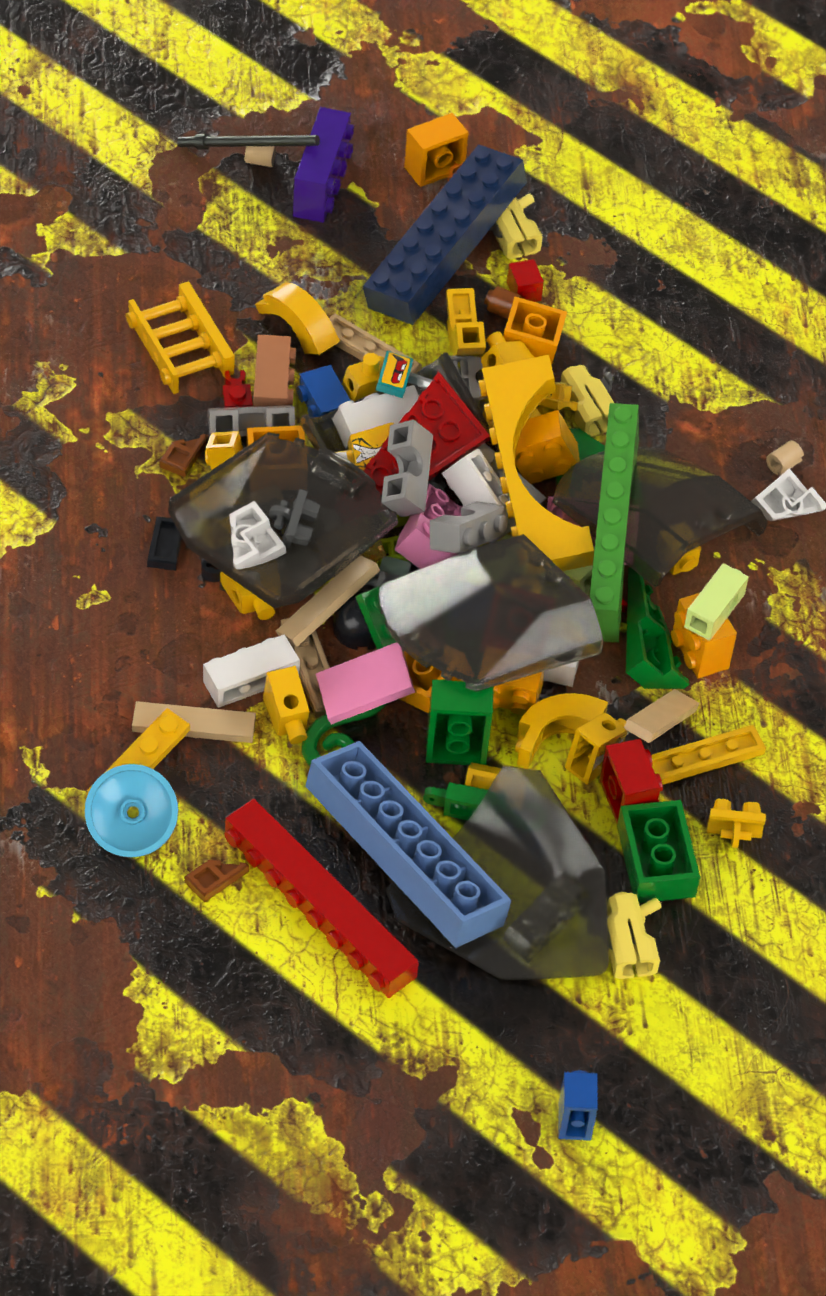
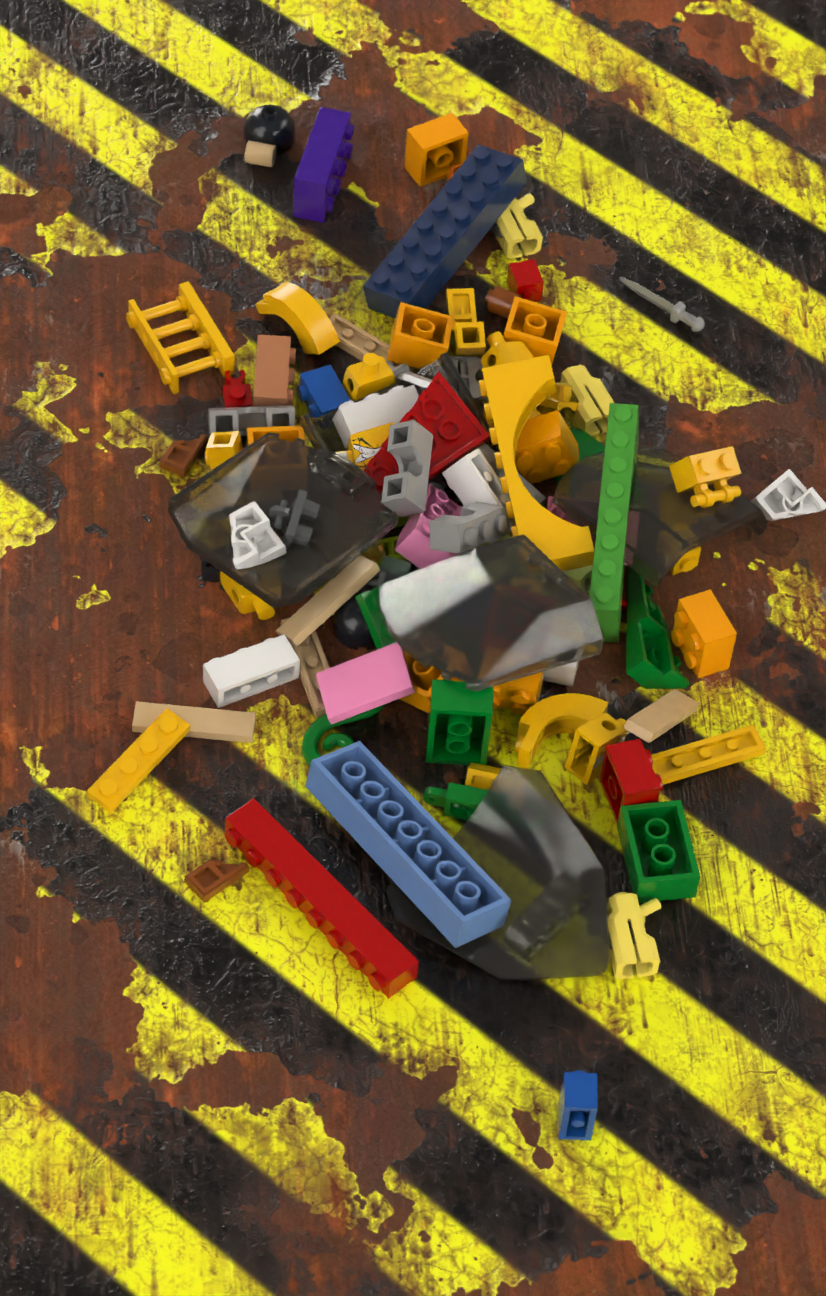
medium azure dish [85,764,178,858] -> none
black tile [147,516,185,571] -> none
pearl dark grey bar [177,134,320,150] -> none
yellow torso [263,666,309,744] -> none
slope [376,351,413,398] -> none
yellowish green brick [684,563,749,641] -> none
yellow hips [707,798,766,848] -> none
tan piece [766,440,804,475] -> none
none -> black cylinder [244,105,295,154]
none -> light orange brick [387,302,453,373]
none -> light grey sword [620,277,705,332]
none -> yellow brick [669,446,742,508]

